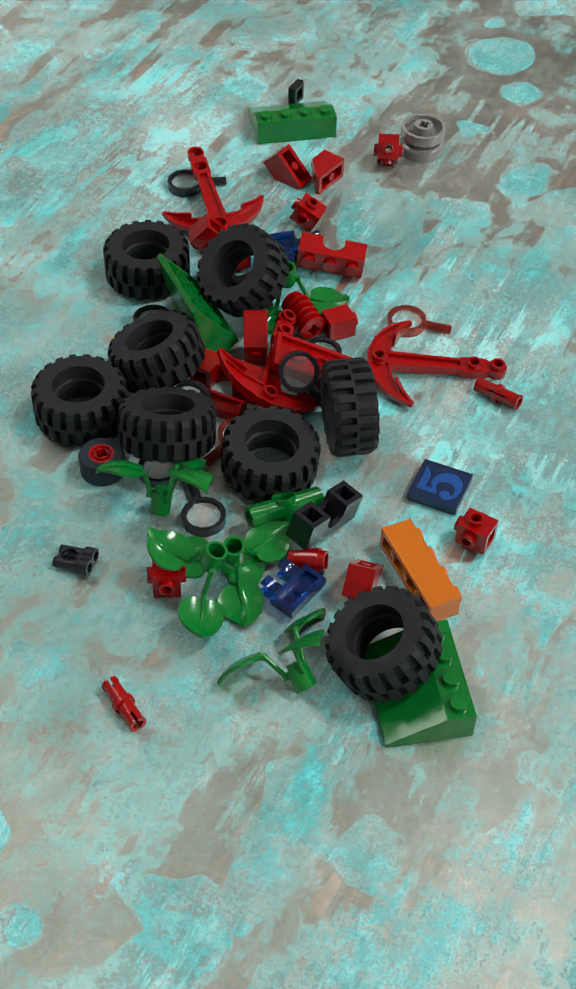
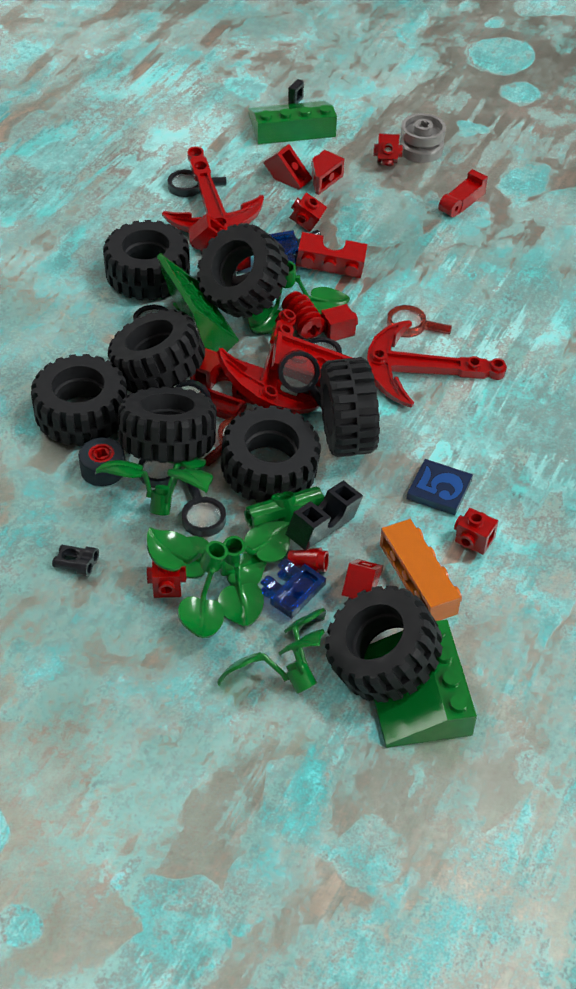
red pin [101,676,147,732] -> none
red slope [244,310,268,365] -> none
red pin [473,377,523,410] -> none
none -> red leg [438,169,488,217]

